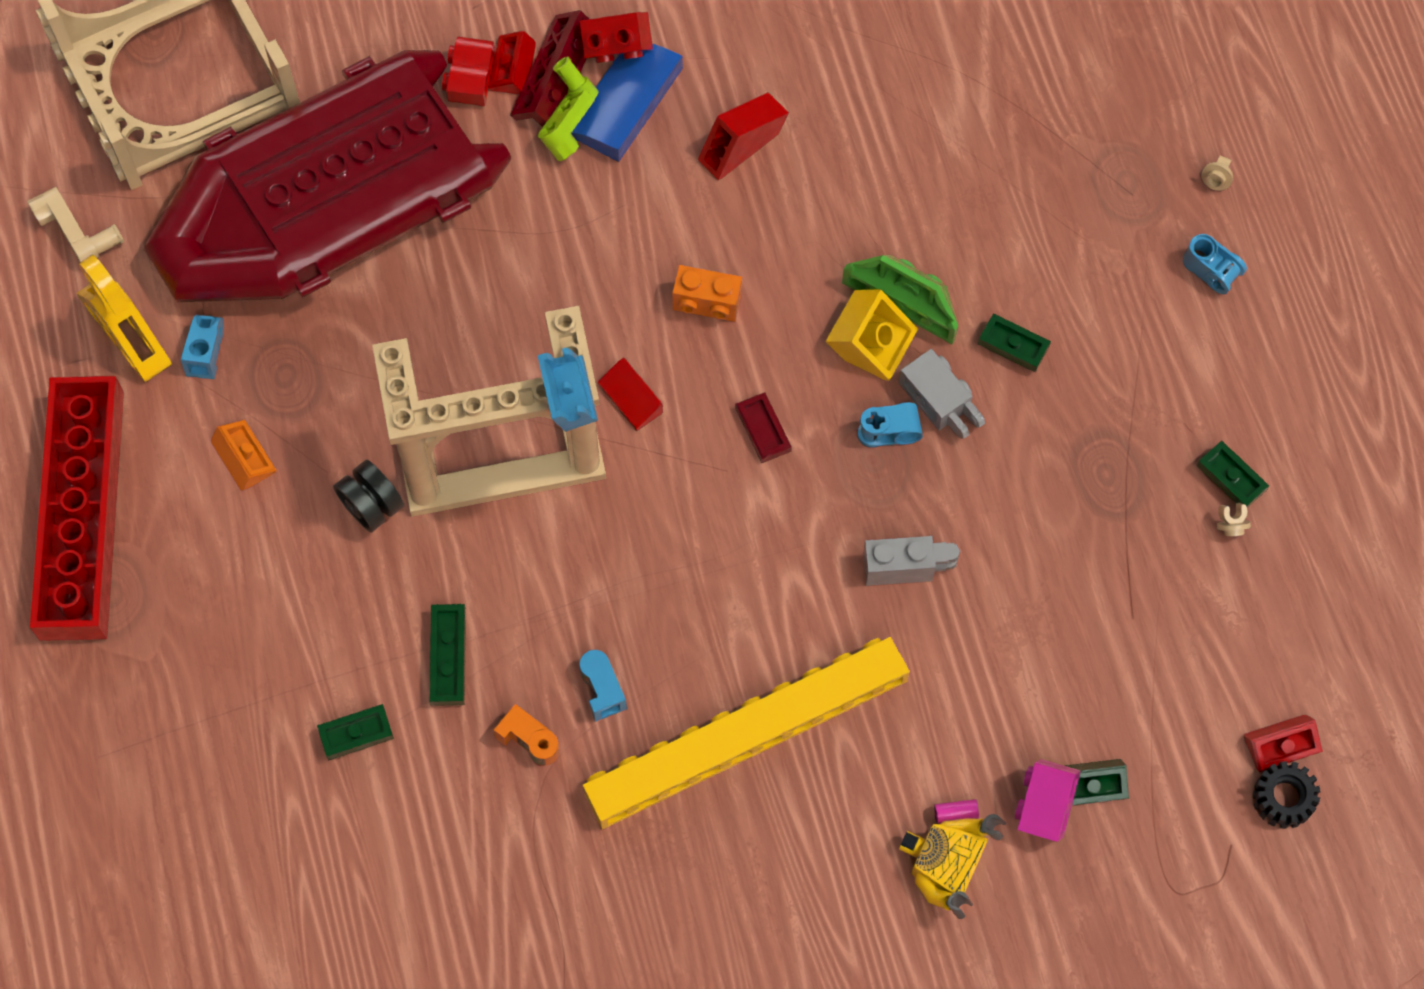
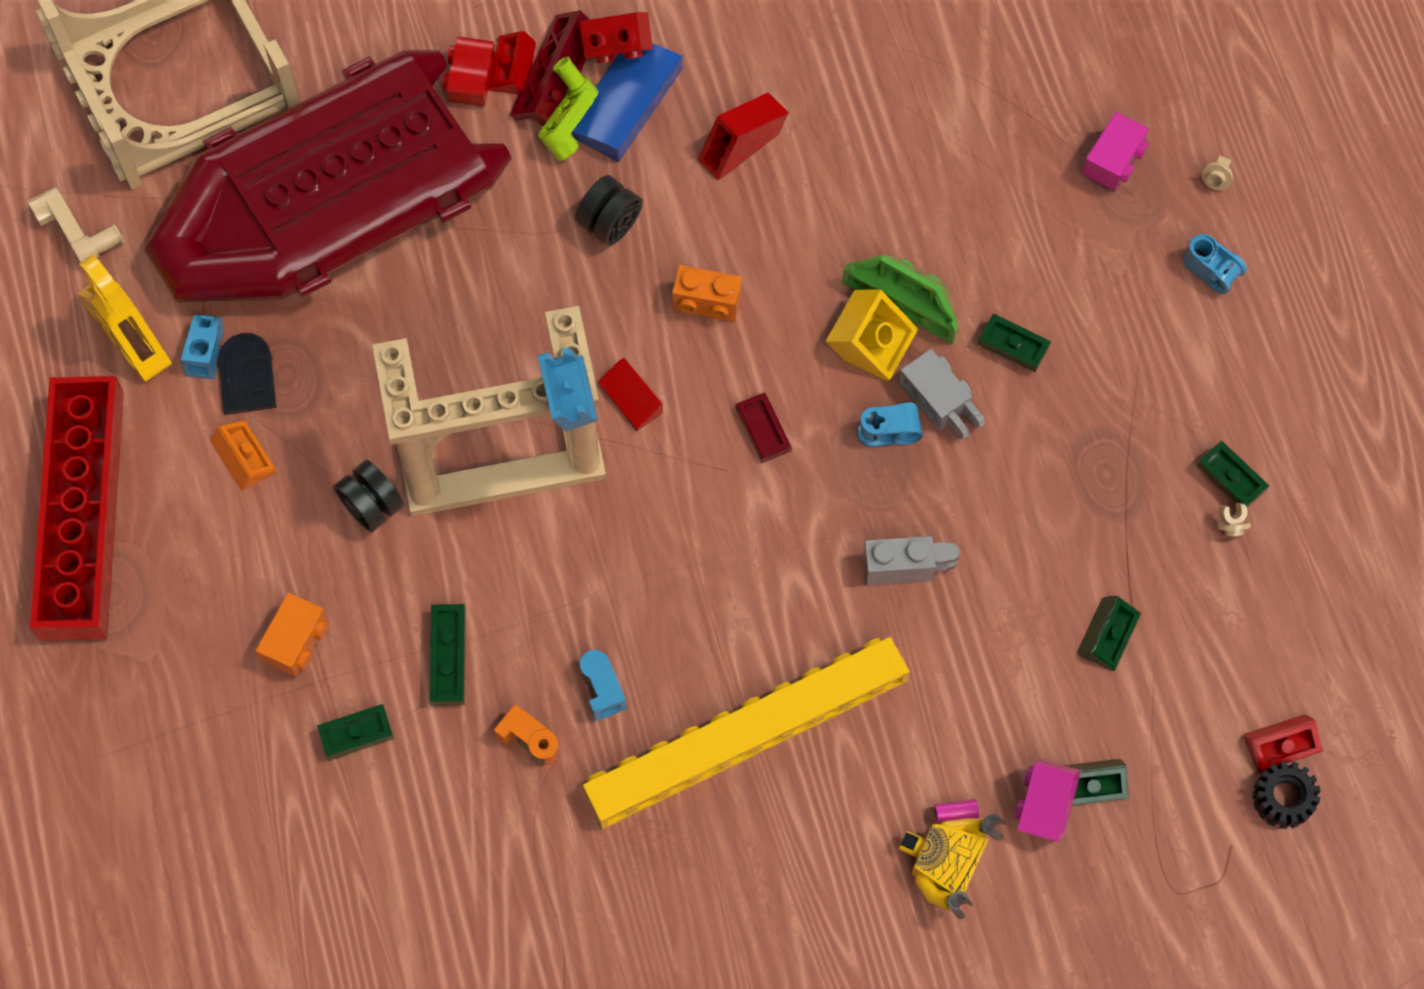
none -> black window [219,333,277,415]
none -> orange brick [255,592,329,678]
none -> pearl dark grey wheel [575,175,643,246]
none -> dark green slope [1077,596,1141,671]
none -> dark pink brick [1082,112,1150,191]

